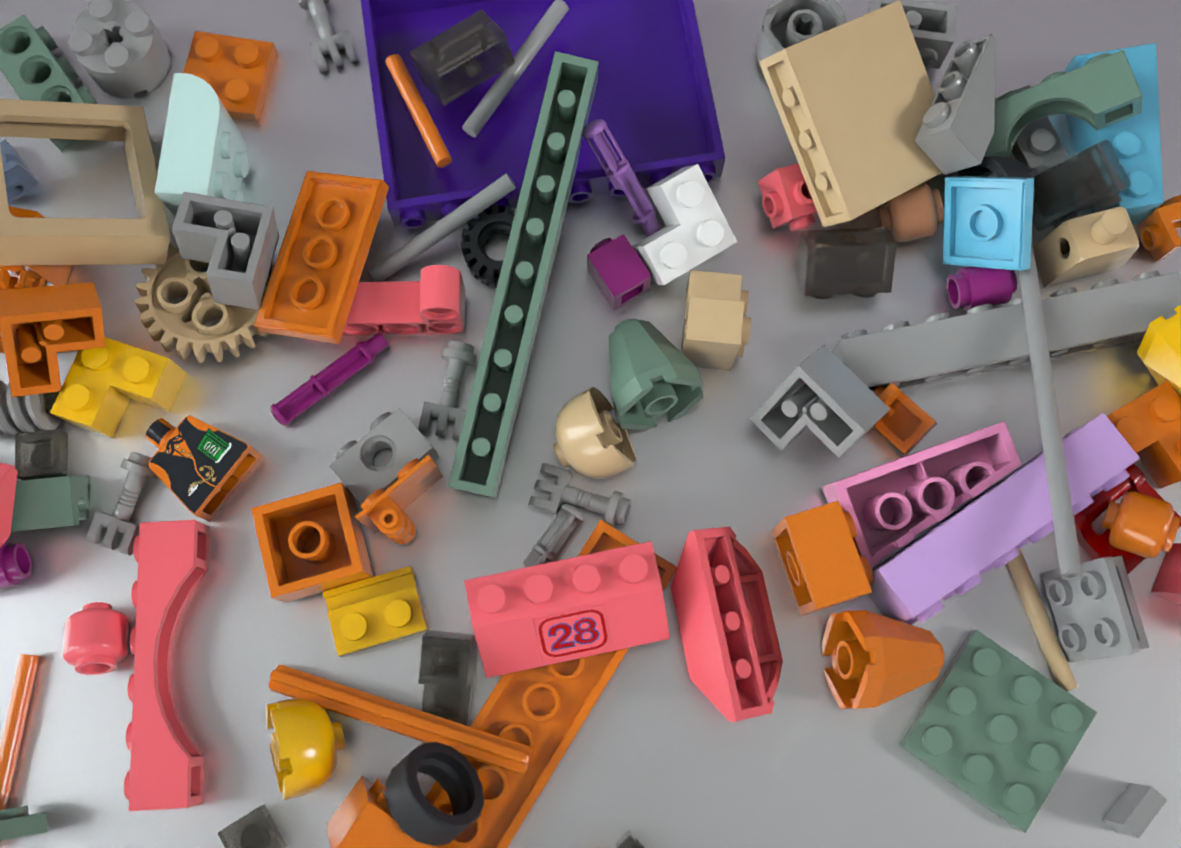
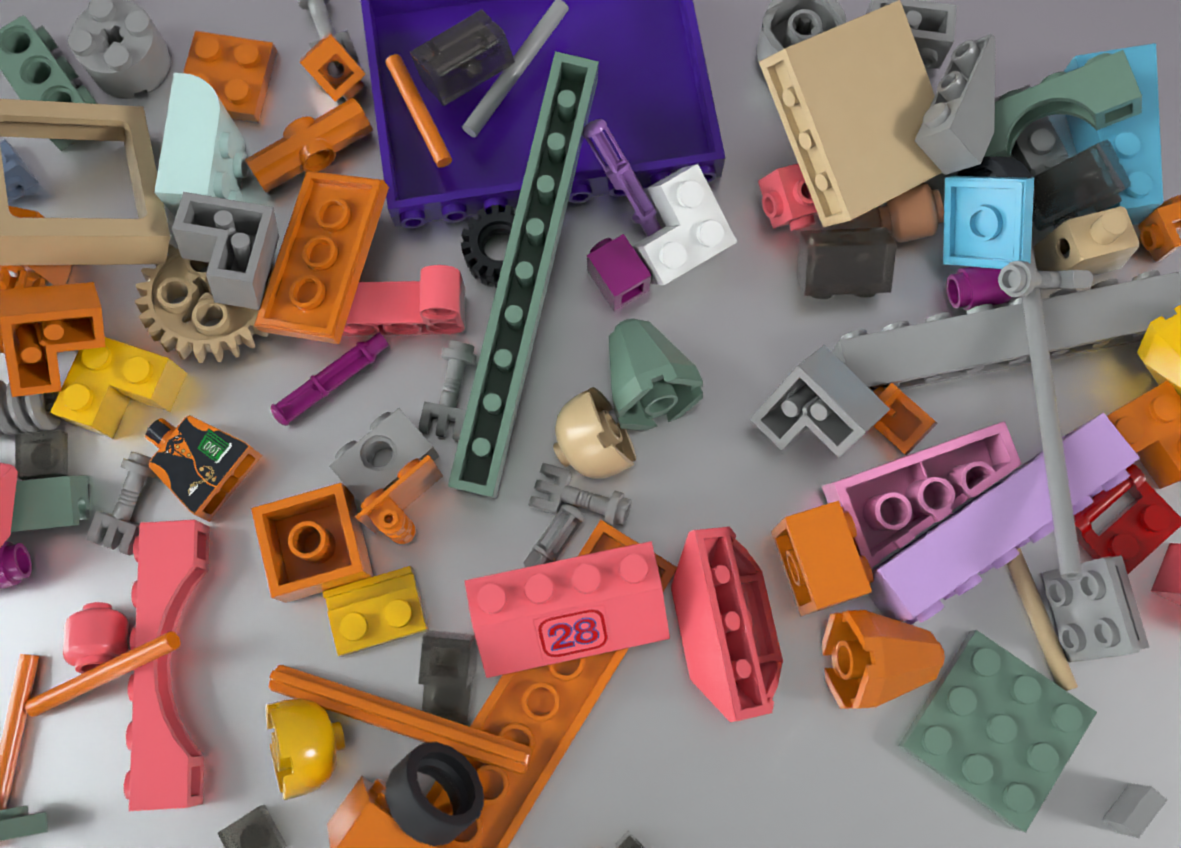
light grey bar [368,173,517,282] -> none
tan brick [681,270,751,371] -> none
orange head [1101,491,1181,558] -> none
none -> orange bar [25,631,181,717]
none -> orange piece [245,98,373,193]
none -> orange brick [300,32,366,102]
none -> light grey hinge [998,261,1093,297]

